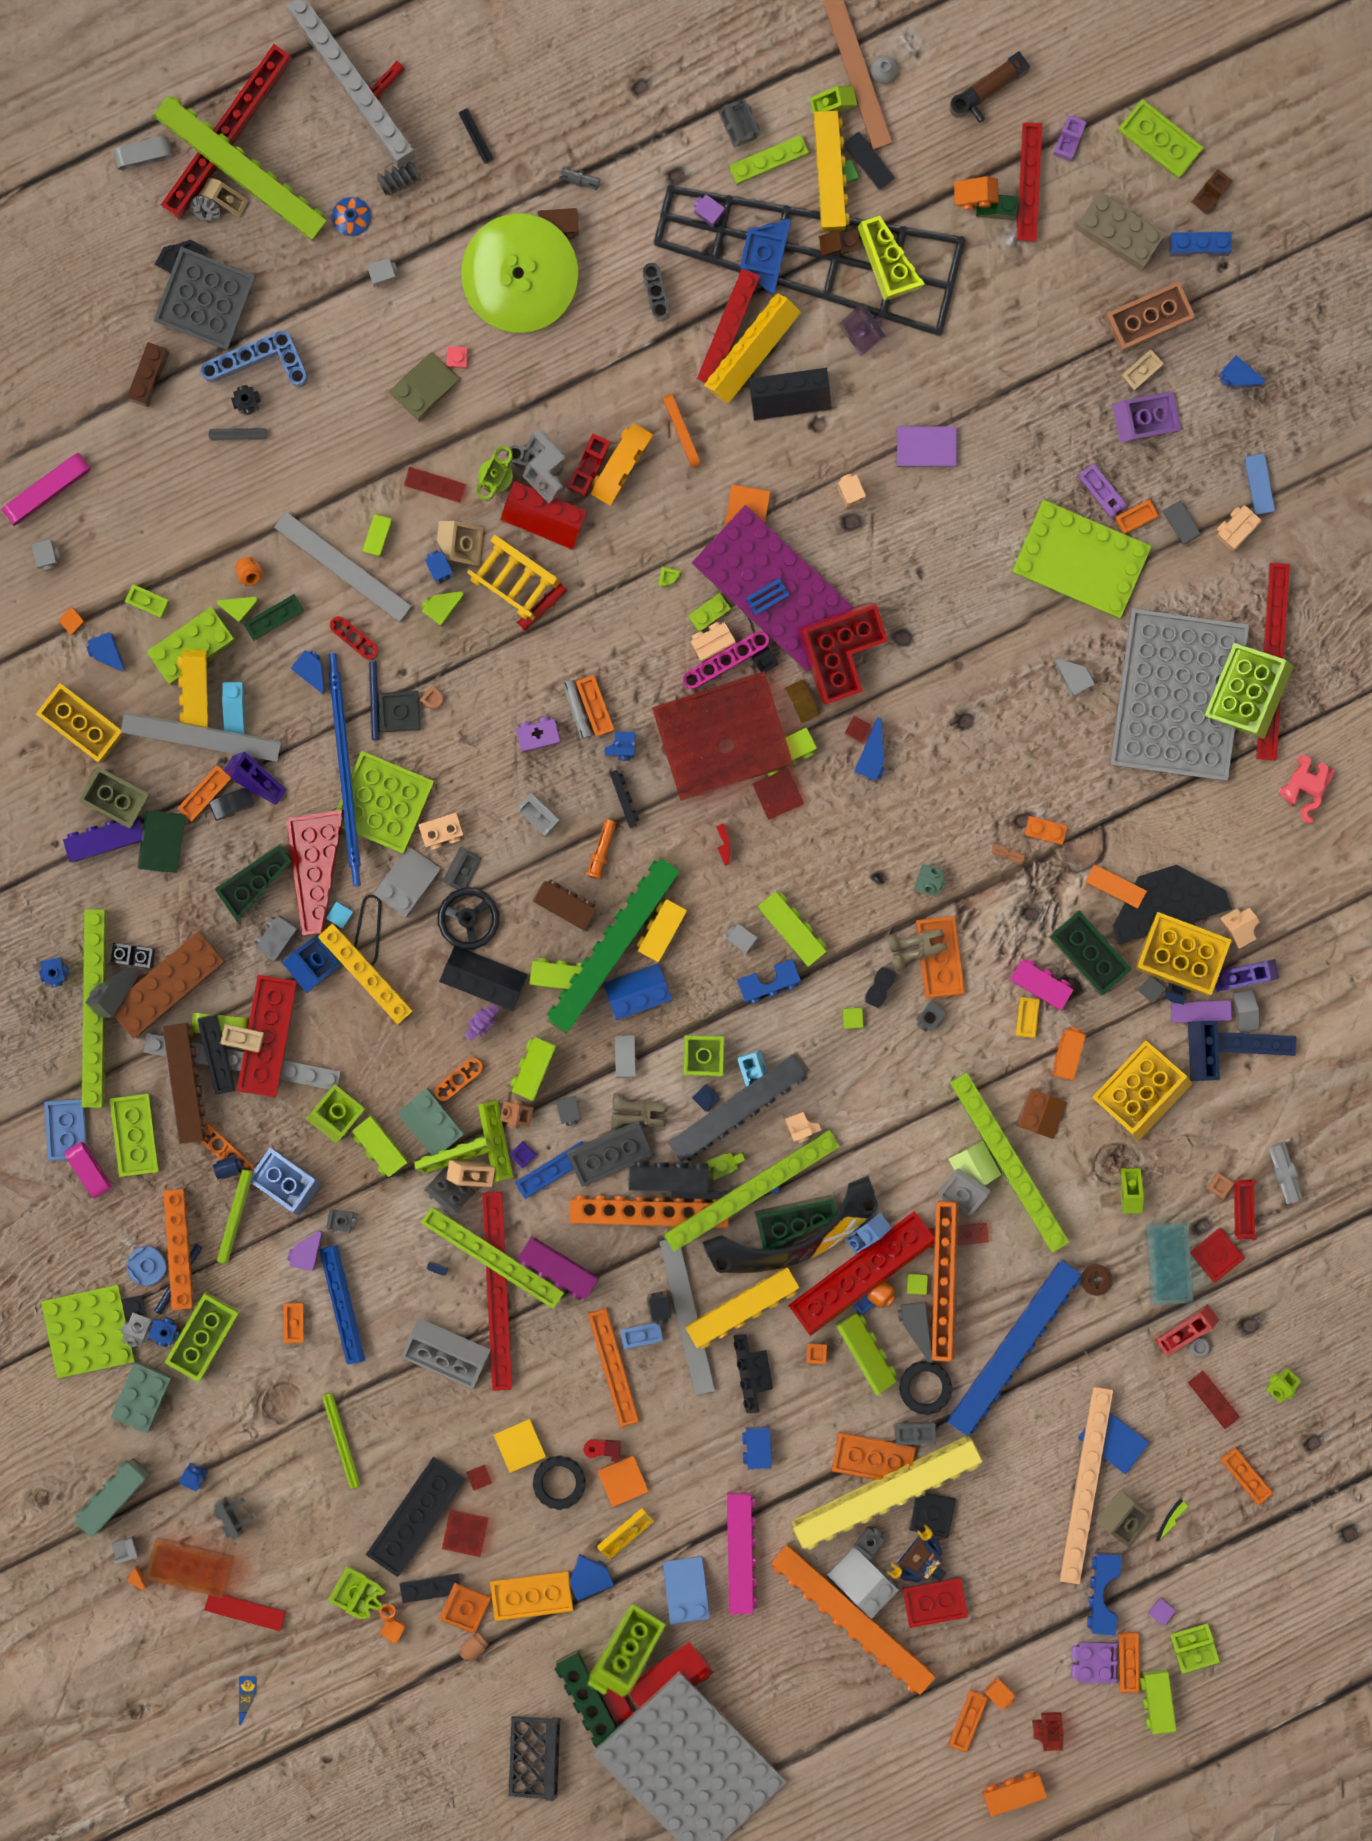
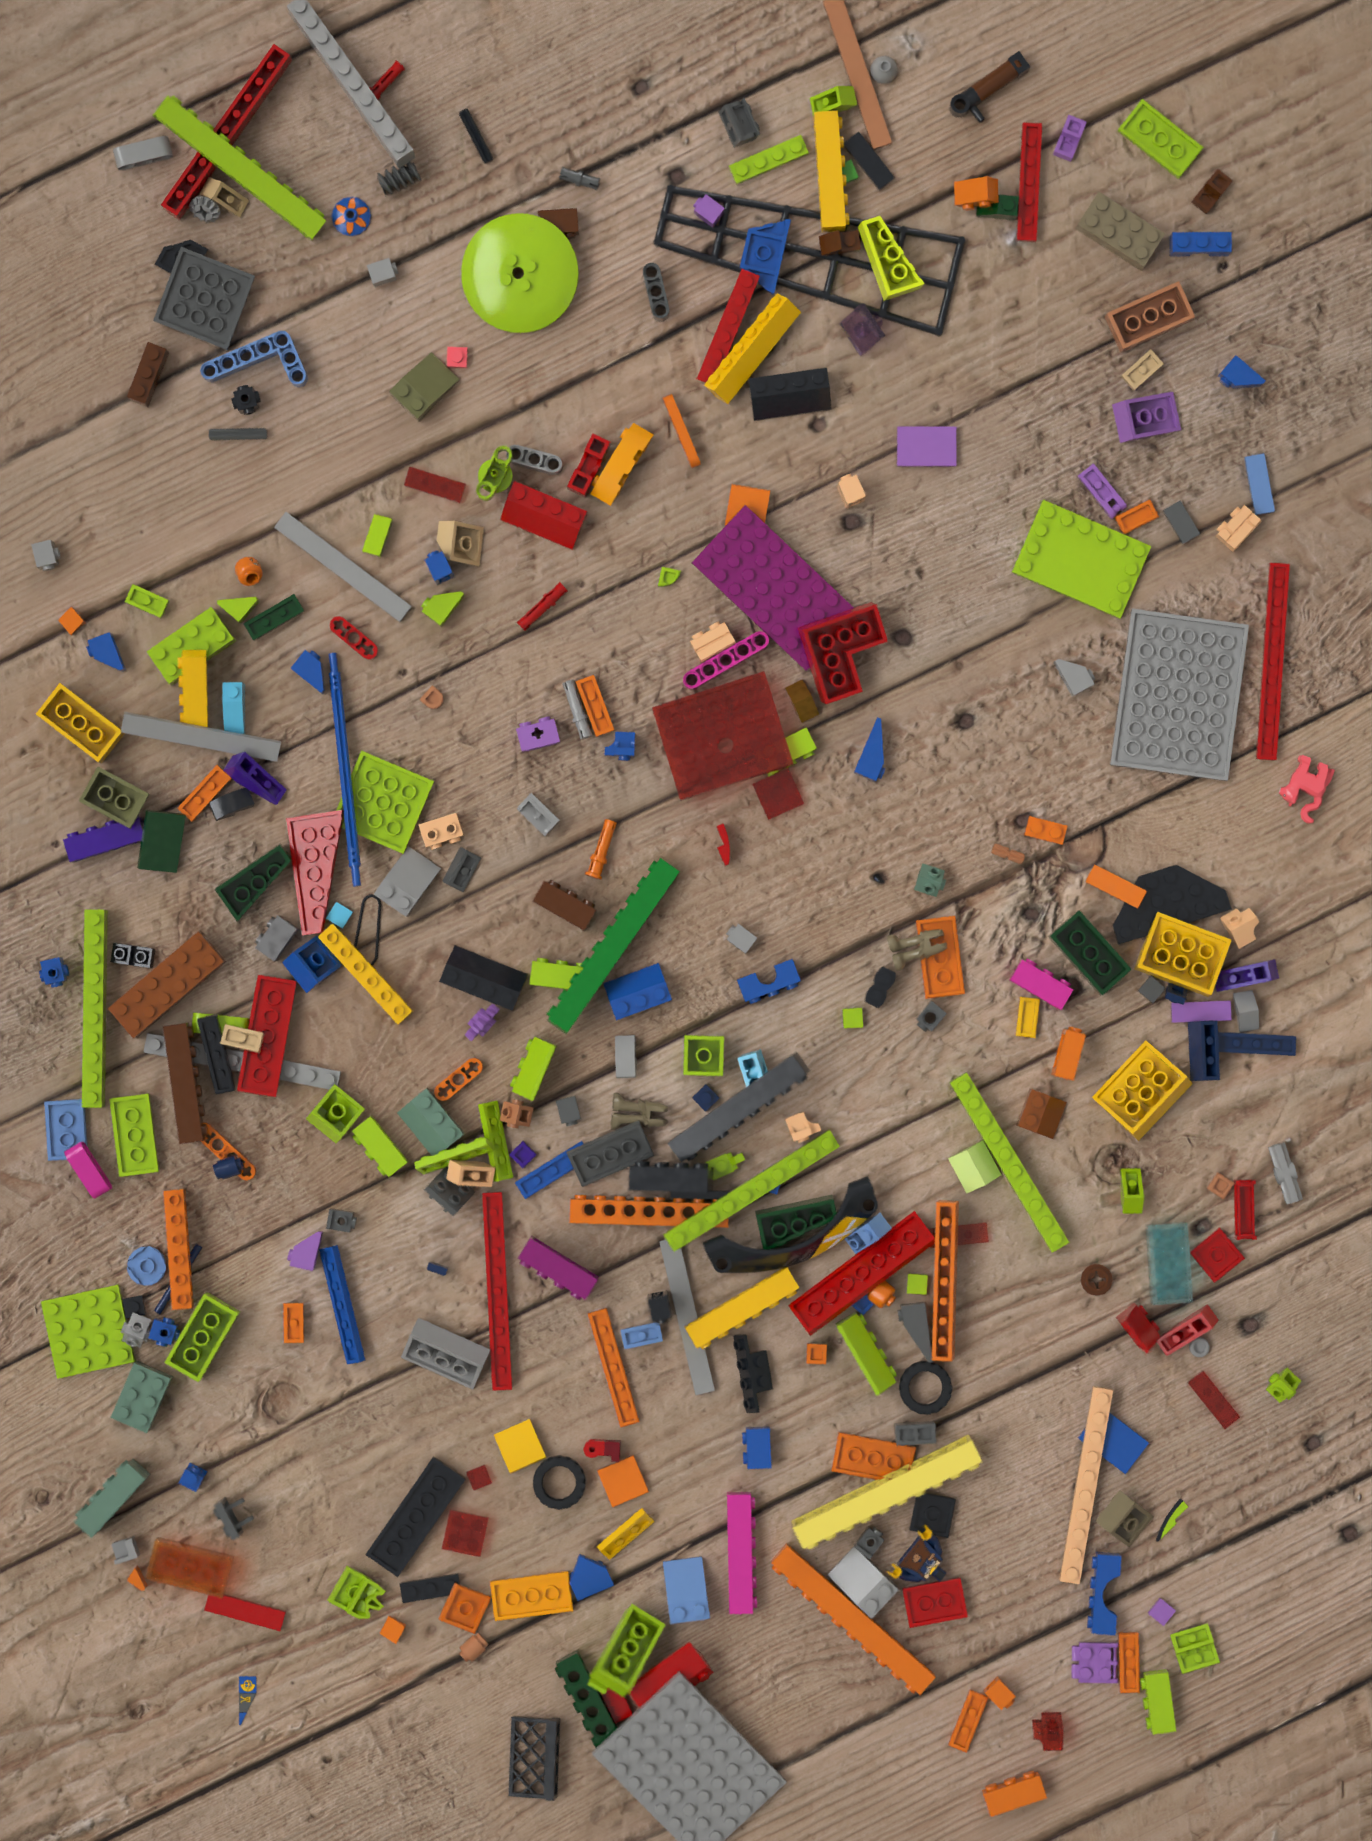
dark pink beam [1,453,91,526] -> none
dark grey slope [85,968,141,1017] -> none
lime axle [217,1169,253,1264] -> none
medium blue slope [251,1148,322,1216] -> none
lime axle [322,1393,360,1489] -> none
dark blue bar [369,661,380,741] -> none
pearl dark grey tile [379,691,421,733] -> none
orange hinge [380,1604,396,1622] -> none
lime plate [421,1206,564,1309] -> none
black piece [438,888,500,950] -> none
yellow fence [467,534,560,620] -> none
light grey bracket [522,429,565,504] -> none
black plate [609,770,639,829] -> none
yellow brick [636,899,687,962] -> none
lime plate [688,593,731,632] -> none
blue tile [745,578,789,615] -> none
black plate [751,647,779,674] -> none
lime brick [757,891,826,967] -> none
clear red brick [844,716,871,743] -> none
light grey plate [937,1168,991,1218] -> none
blue brick [946,1260,1081,1436] -> none
lime slope [1204,643,1294,739] -> none
orange tile [1220,1447,1274,1506] -> none
none -> red slope [1116,1303,1160,1354]

